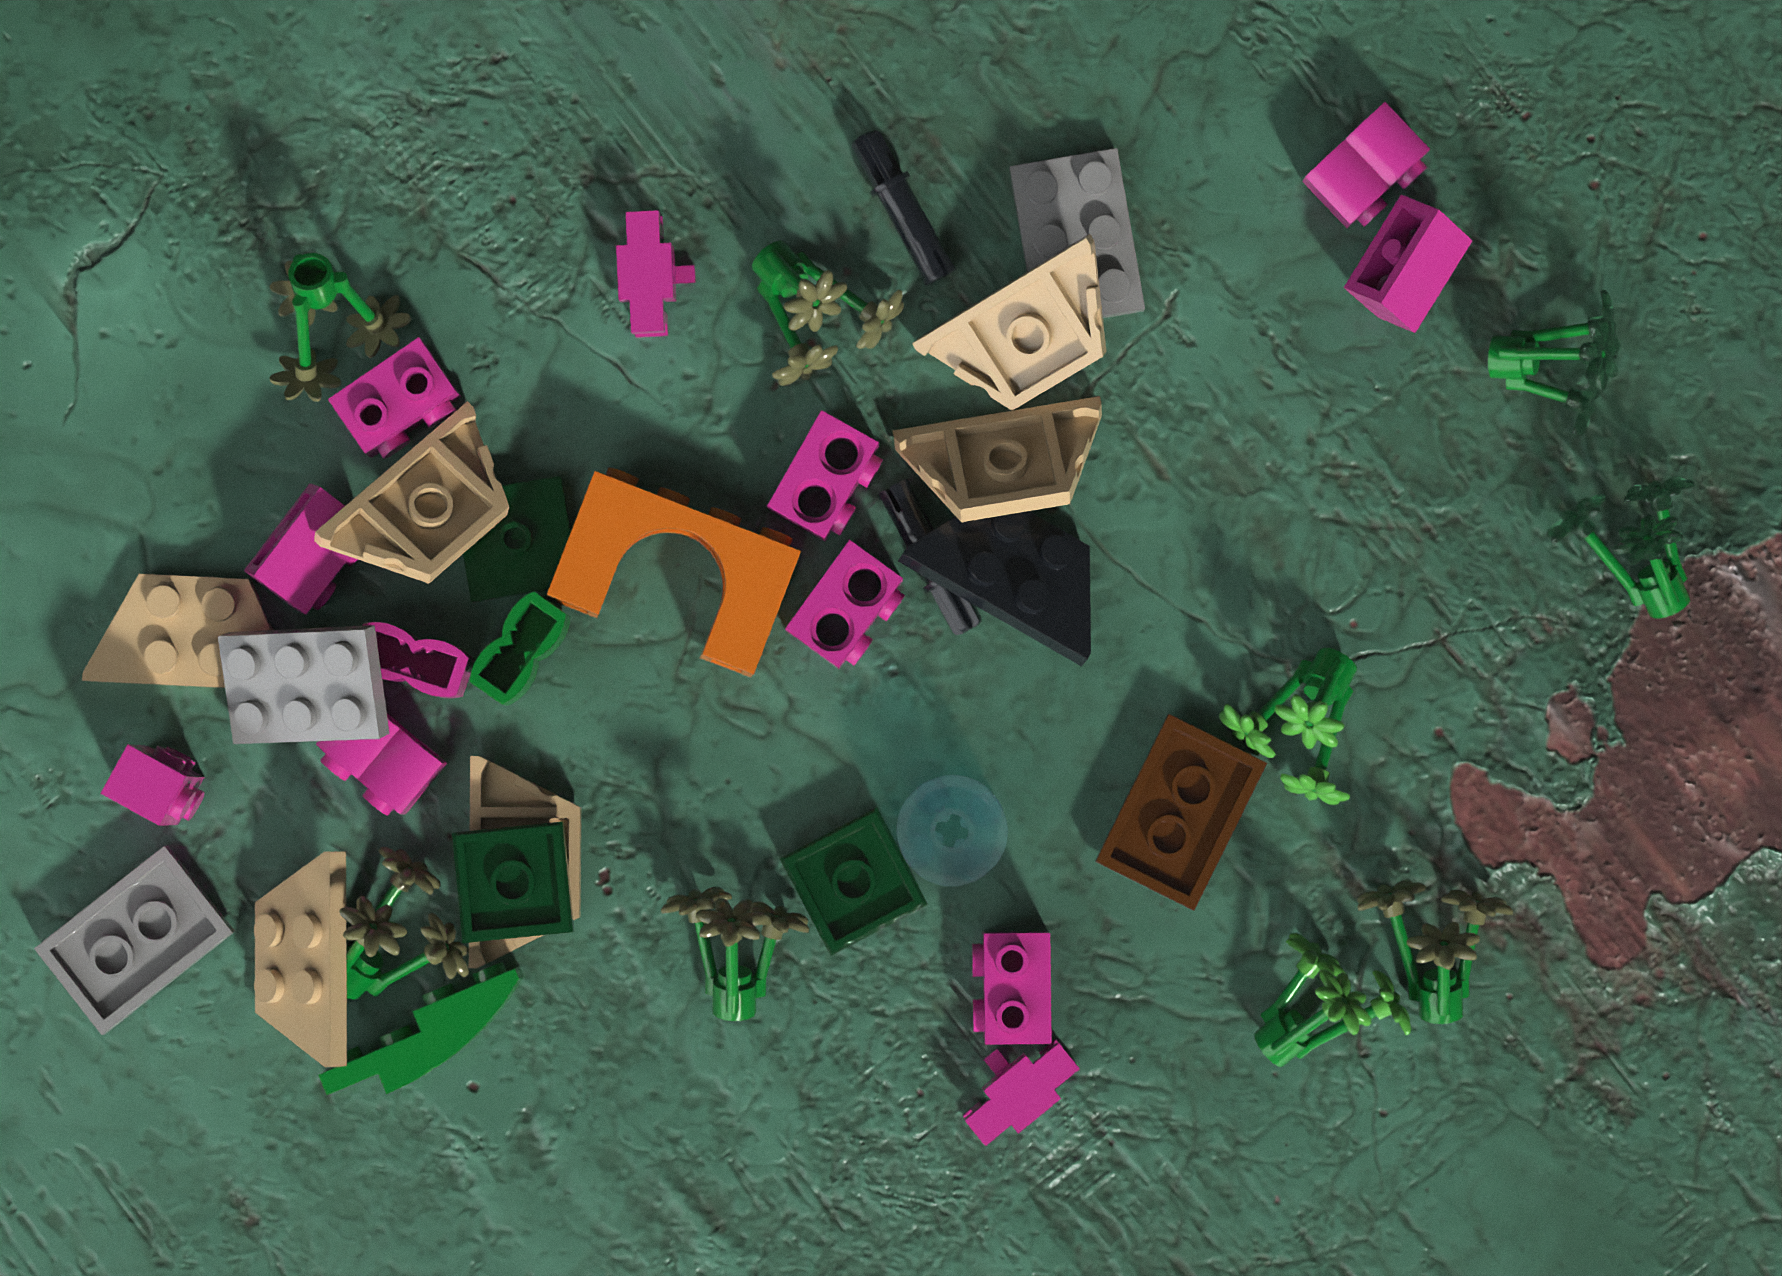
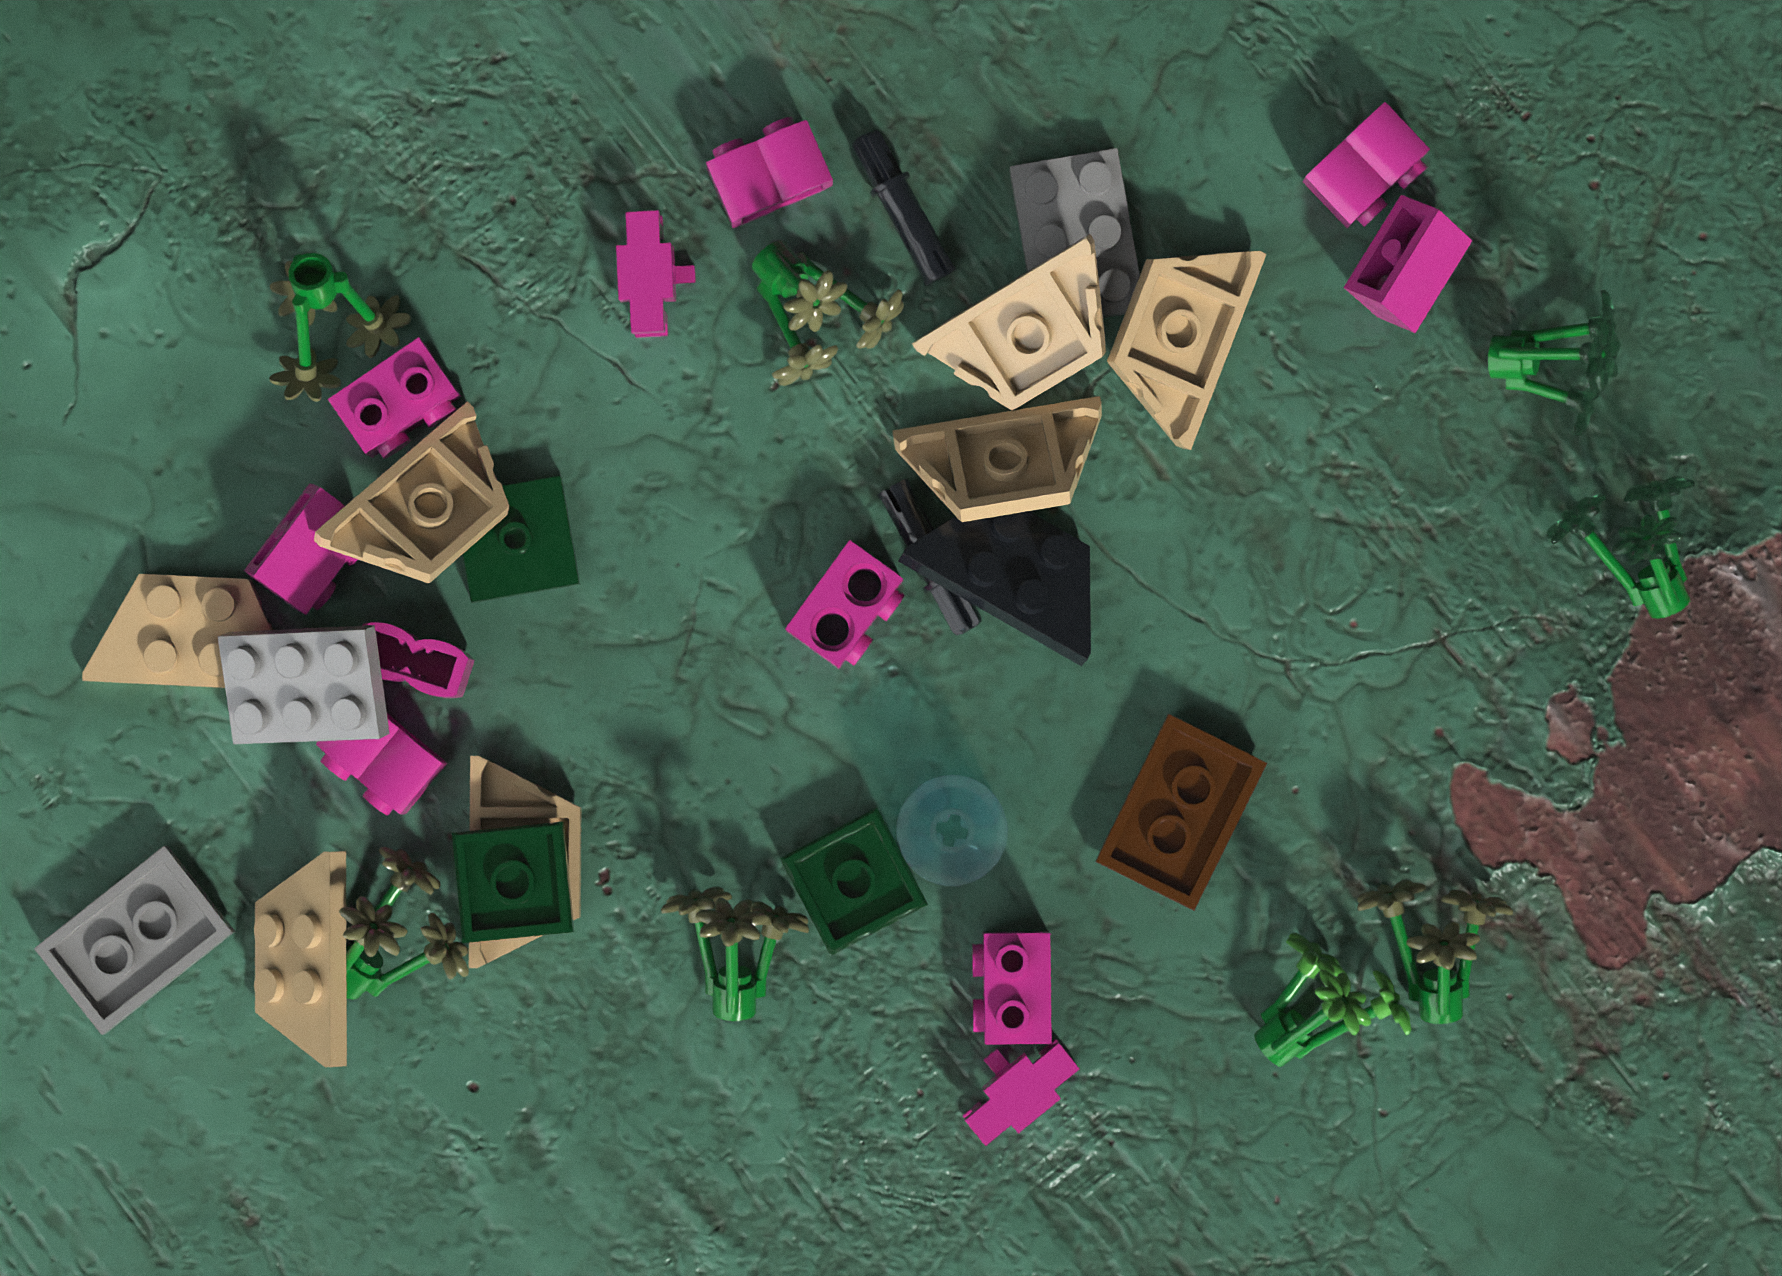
dark pink brick [100,744,205,826] -> none
green slope [318,962,524,1095] -> none
green brick [470,591,571,706] -> none
orange arch [546,467,801,678] -> none
dark pink brick [767,410,883,542] -> none
plant [1219,648,1357,805] -> none
none -> dark pink brick [706,117,833,228]
none -> tan wing [1107,251,1267,450]

